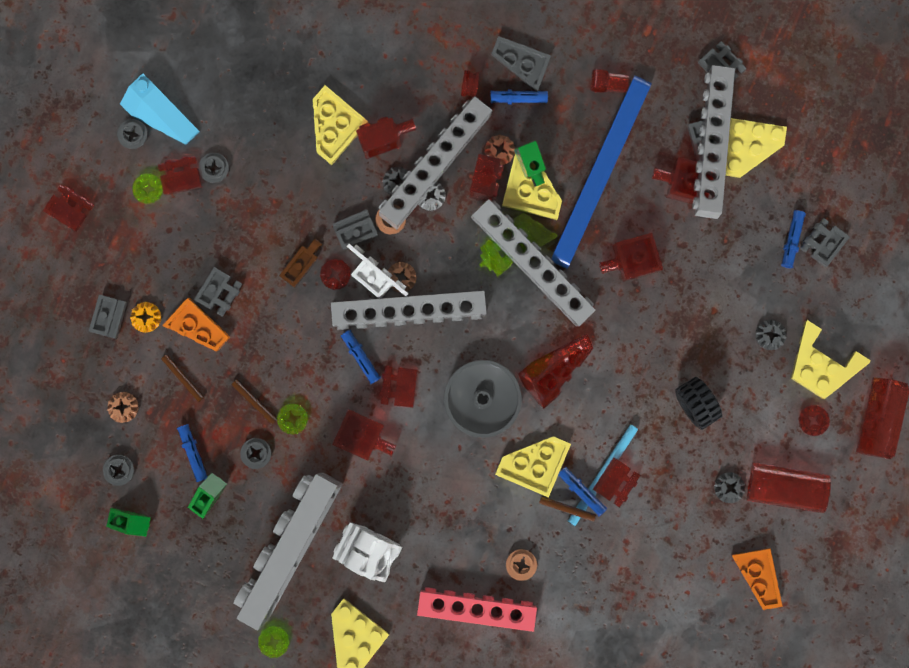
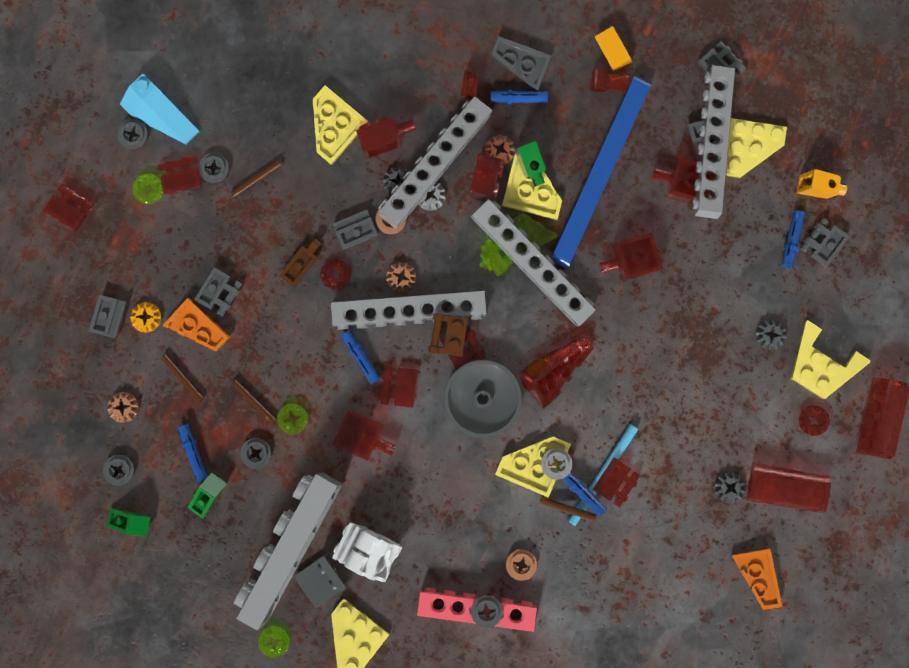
white bracket [347,244,409,299] -> none
black tyre [675,376,722,430] -> none
none -> reddish brown bar [231,160,282,198]
none -> dark grey bracket [294,554,348,608]
none -> reddish brown plate [428,313,468,357]
none -> clear red plate [440,324,486,371]
none -> dark grey gear [471,596,503,628]
none -> light grey gear [541,448,572,480]
none -> light orange hinge [595,26,632,71]
none -> light orange torso [797,169,847,199]

